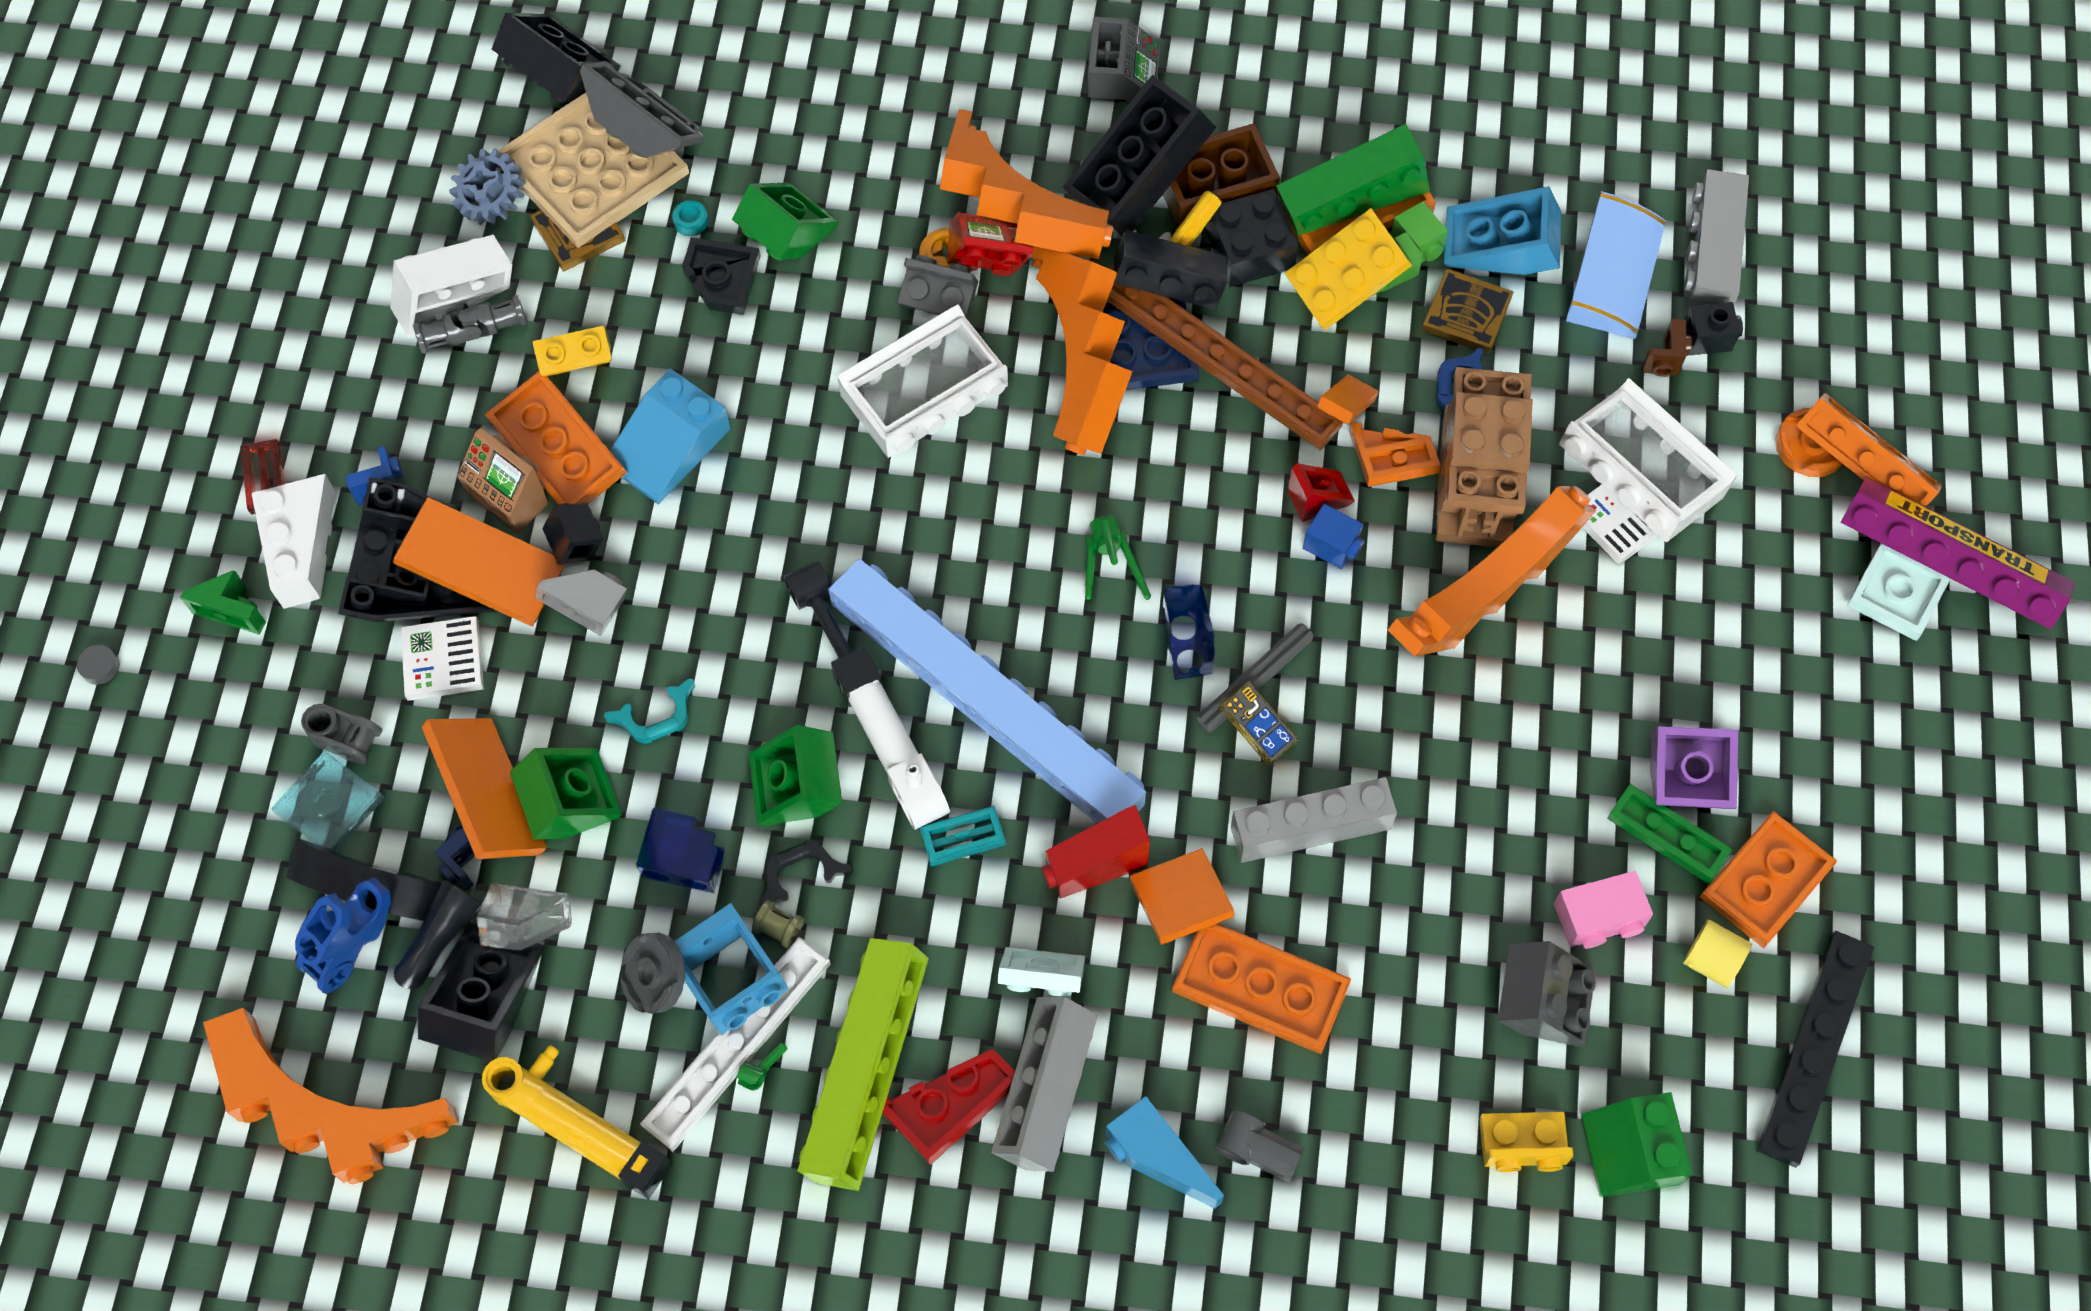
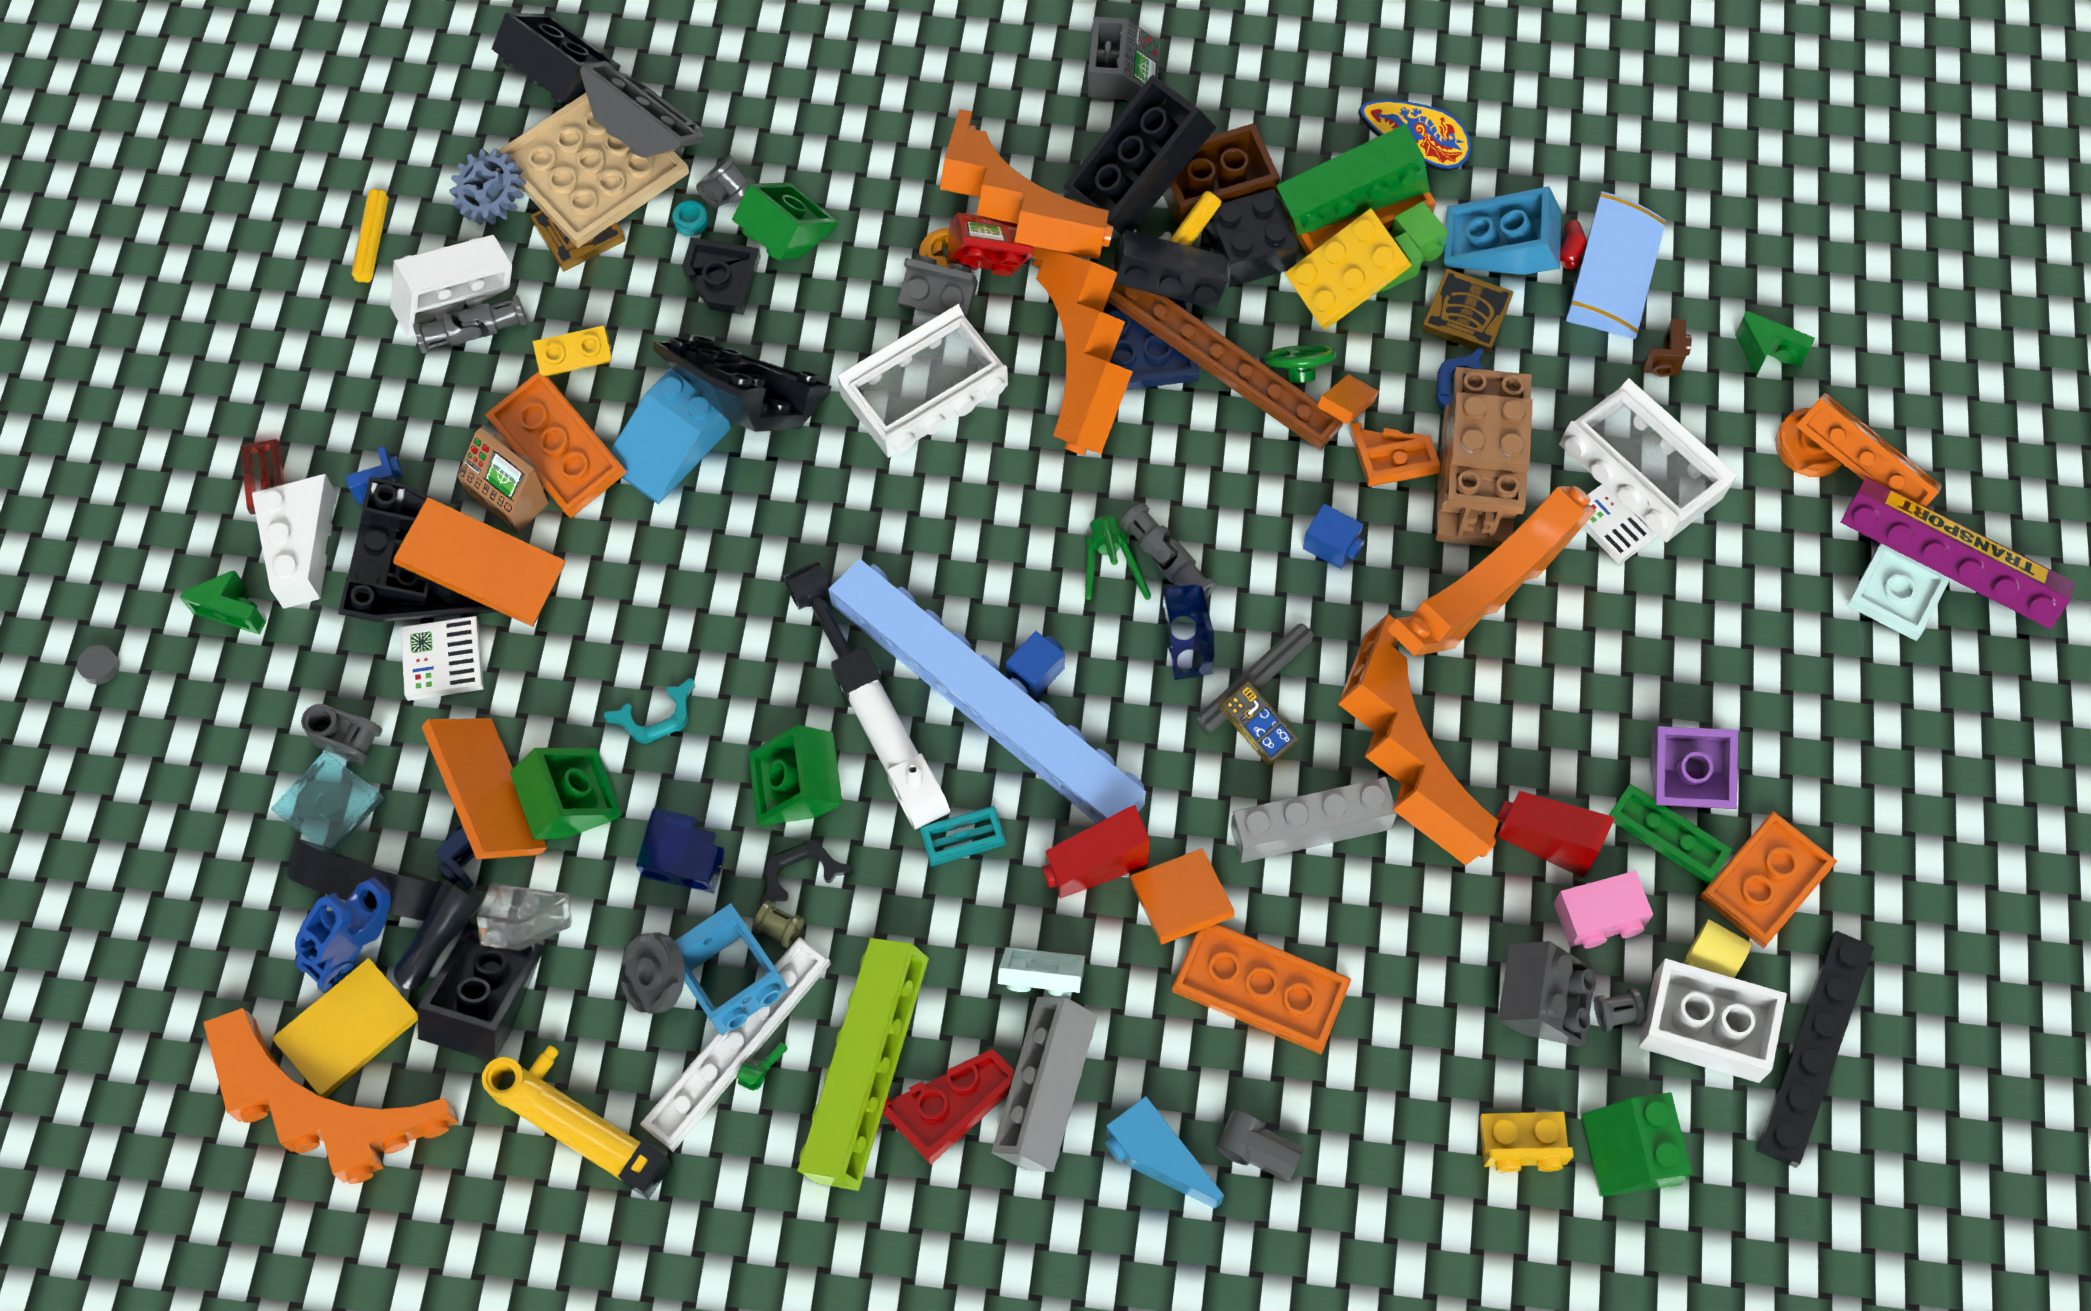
light grey slope [535,569,627,636] -> none
black brick [542,503,603,564] -> none
red slope [1288,463,1355,522] -> none
light grey brick [1684,169,1749,306] -> none
black brick [1684,302,1743,356] -> none
none -> yellow tile [271,958,418,1098]
none -> yellow axle [351,189,389,283]
none -> black wedge [652,336,832,432]
none -> dark grey piece [696,155,755,208]
none -> blue brick [1006,630,1065,700]
none -> dark grey piece [1120,503,1216,606]
none -> green piece [1264,345,1337,383]
none -> orange arch [1338,614,1498,866]
none -> shield [1358,99,1471,171]
none -> red slope [1497,791,1615,878]
none -> red arm [1560,220,1587,270]
none -> dark grey bush [1594,988,1646,1032]
none -> white brick [1638,958,1787,1083]
none -> green slope [1735,310,1815,375]

